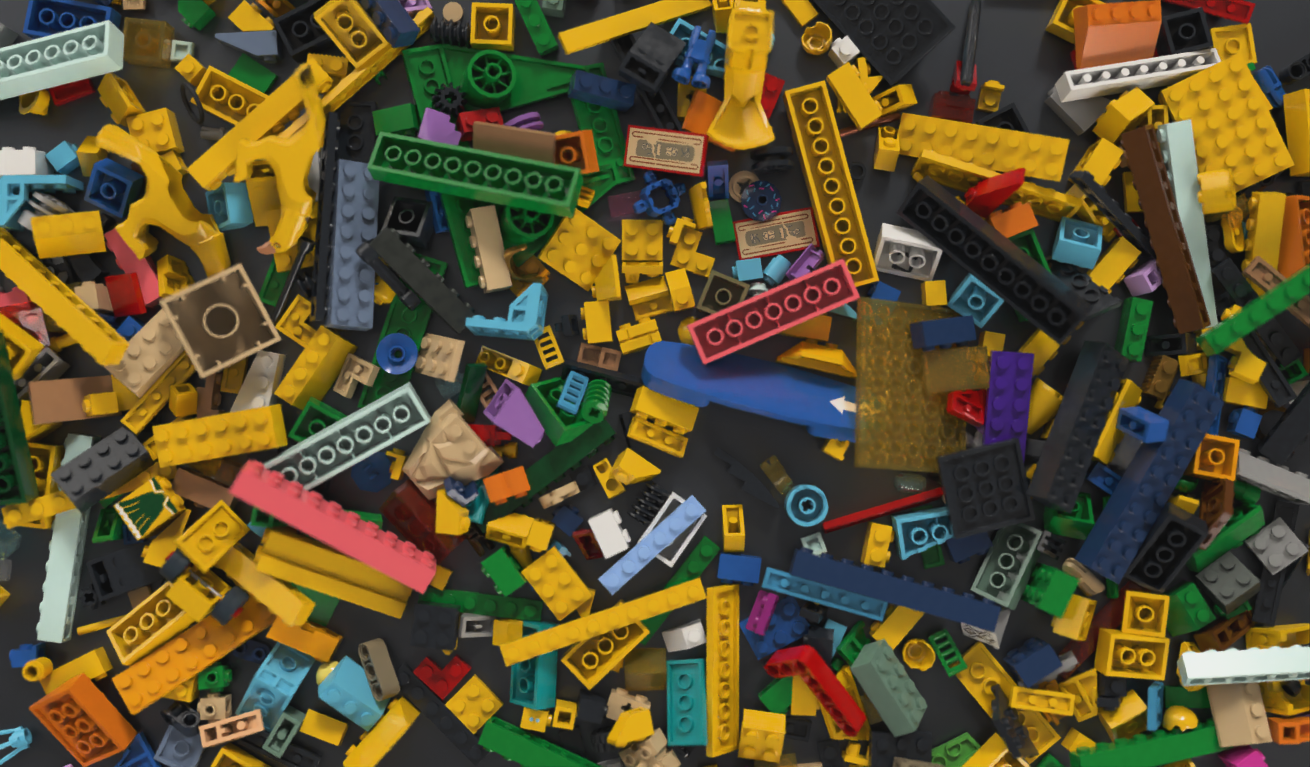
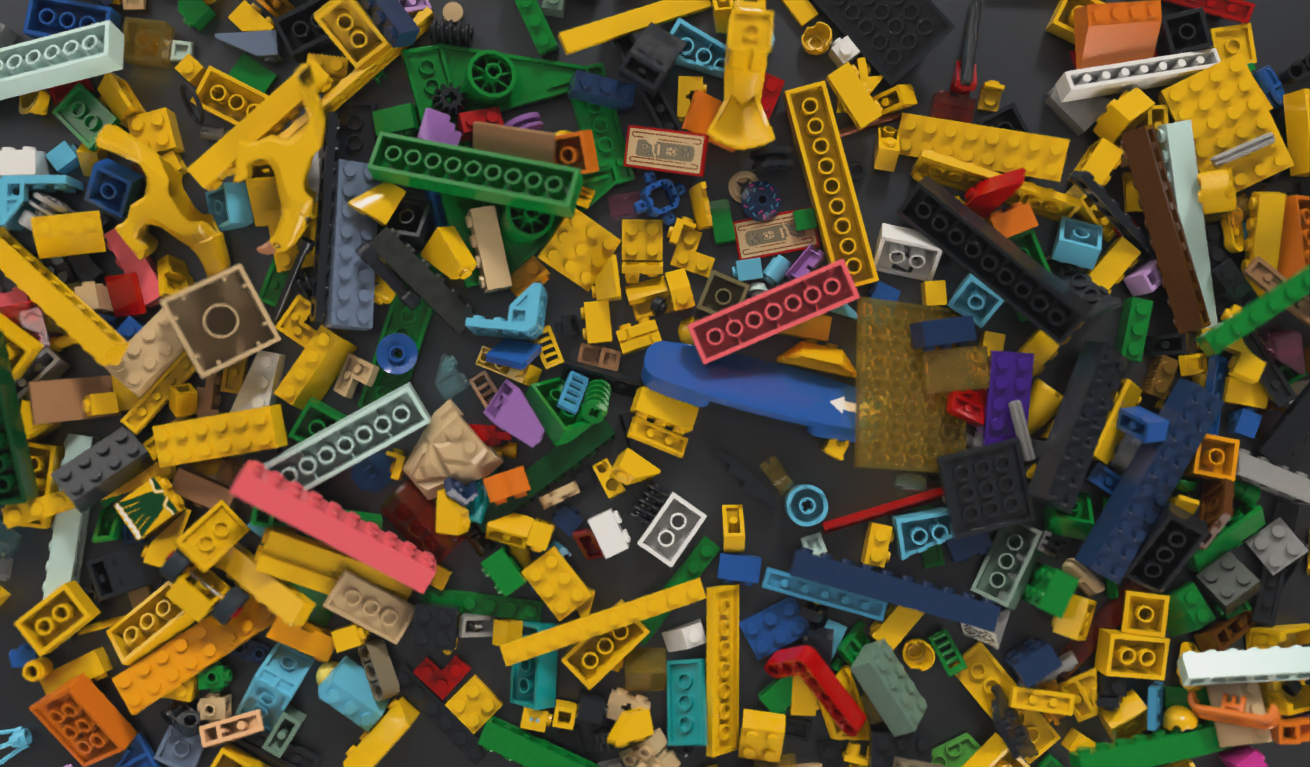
yellow hinge [299,709,349,746] -> none
tan plate [415,333,465,382] -> none
dark green tile [457,363,487,423] -> none
yellow brick [470,2,516,52] -> none
pearl gold helmet [504,244,546,283] -> none
light blue plate [598,495,706,595] -> none
blue piece [671,25,716,89] -> none
blue slope [706,160,729,200] -> none
magenta bracket [746,590,779,636] -> none
none -> yellow brick [14,580,101,656]
none -> green plate [52,82,121,152]
none -> tan tile [323,569,415,645]
none -> yellow brick [331,622,371,653]
none -> yellow slope [347,182,406,226]
none -> yellow slope [420,226,477,279]
none -> blue tile [486,338,542,370]
none -> black plate [650,296,668,316]
none -> green tile [792,207,817,232]
none -> light grey axle [1008,400,1035,461]
none -> orange piece [1187,691,1281,730]
none -> light grey axle [1211,132,1275,168]
none -> clear pink slope [1265,329,1306,375]

